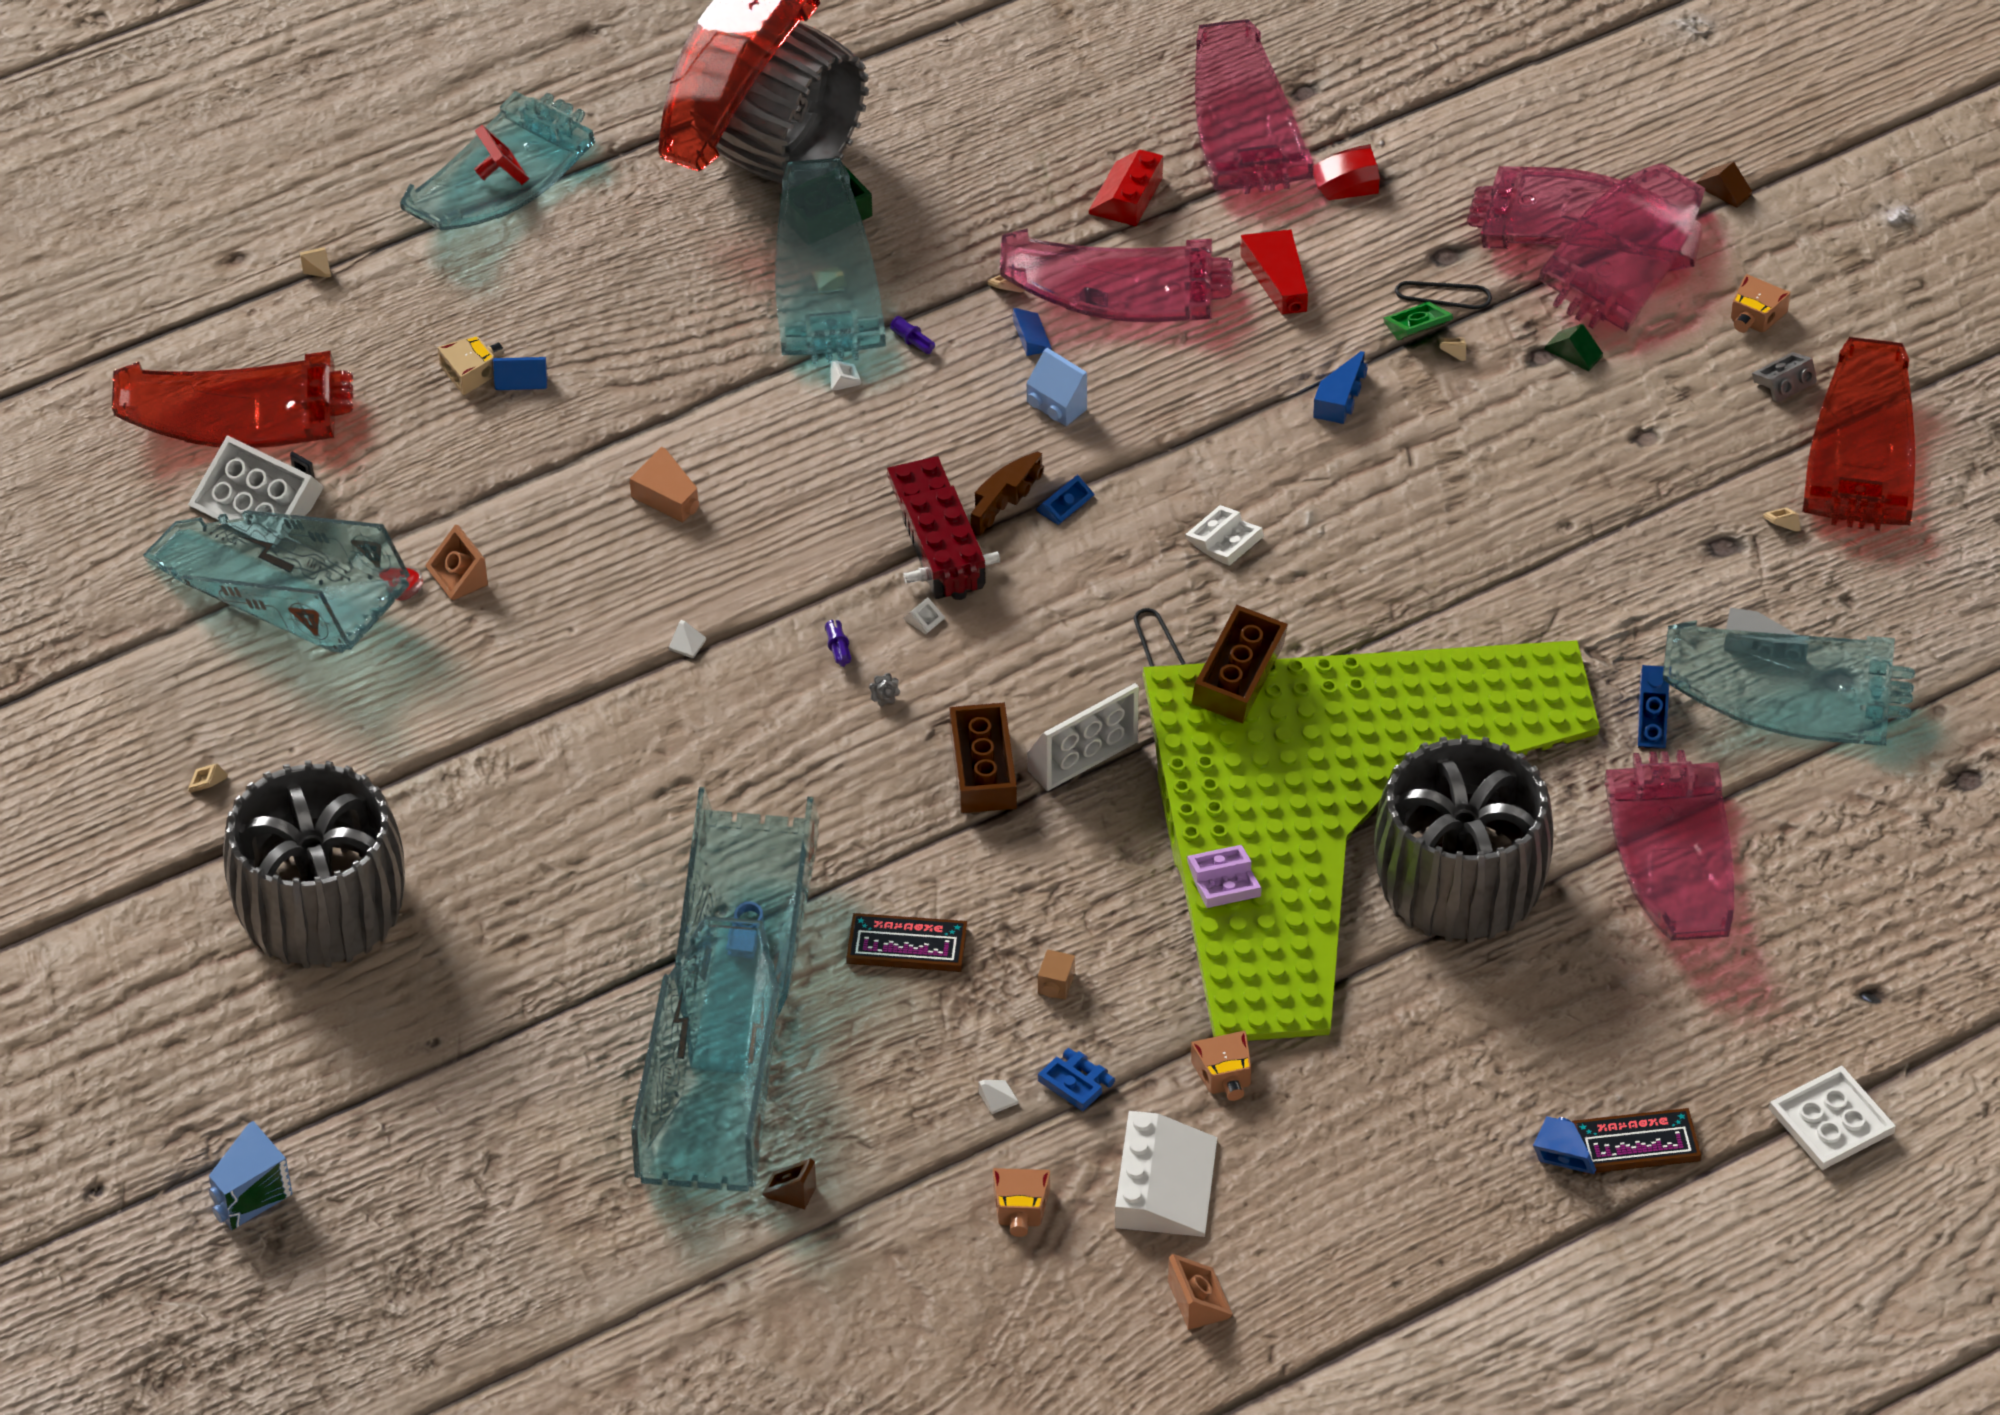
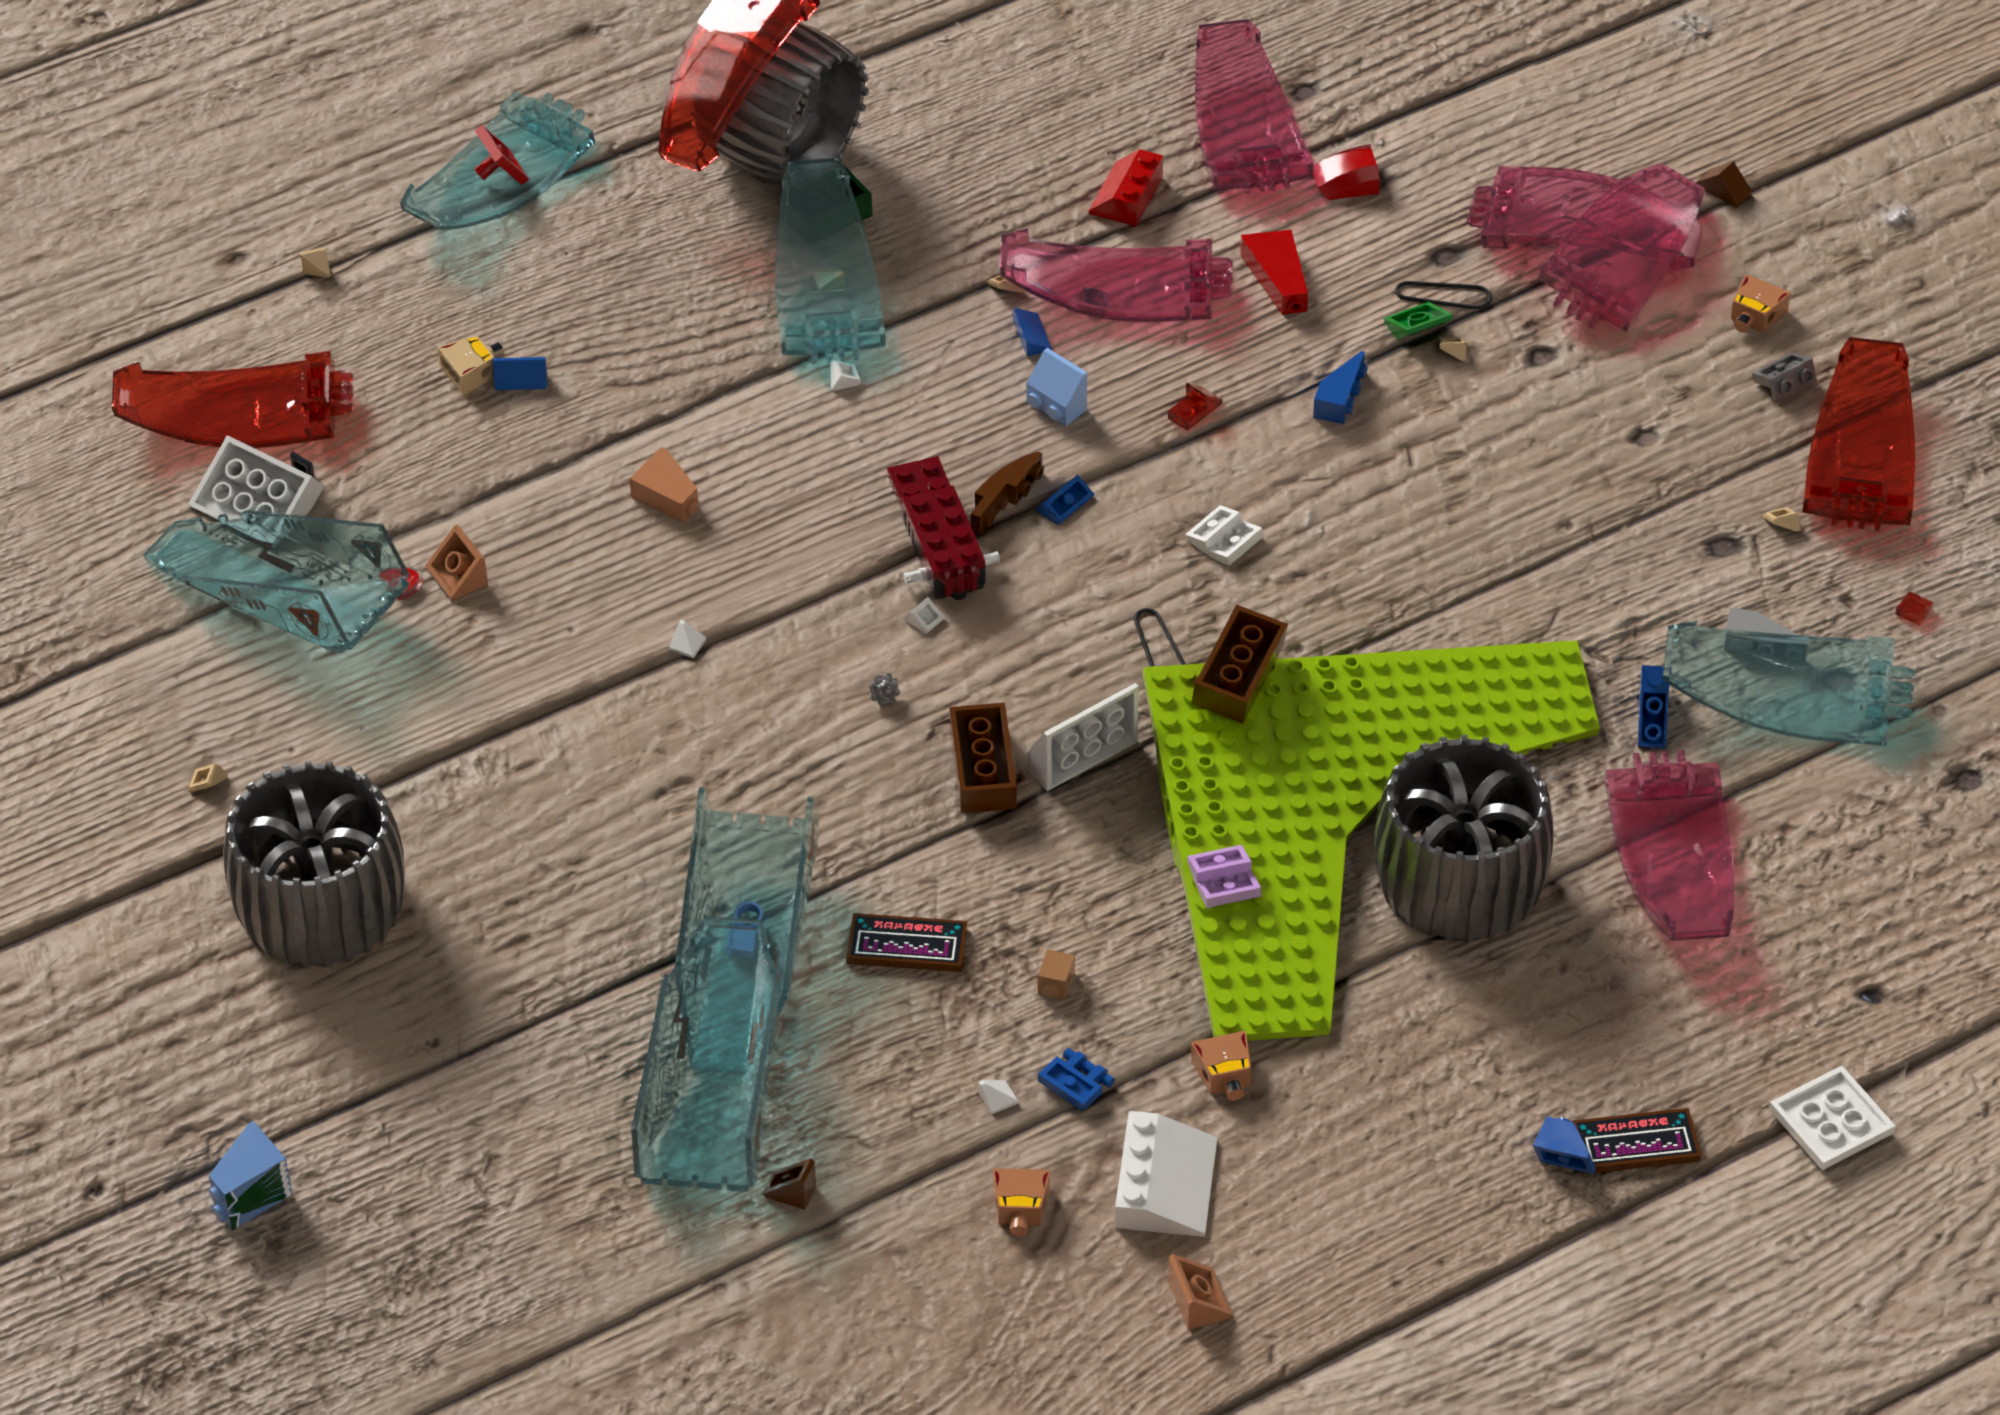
dark purple axle [825,620,851,667] -> none
dark purple axle [890,316,935,354] -> none
dark green slope [1545,324,1603,372] -> none
none -> clear red slope [1168,382,1223,431]
none -> clear red tile [1895,591,1934,626]

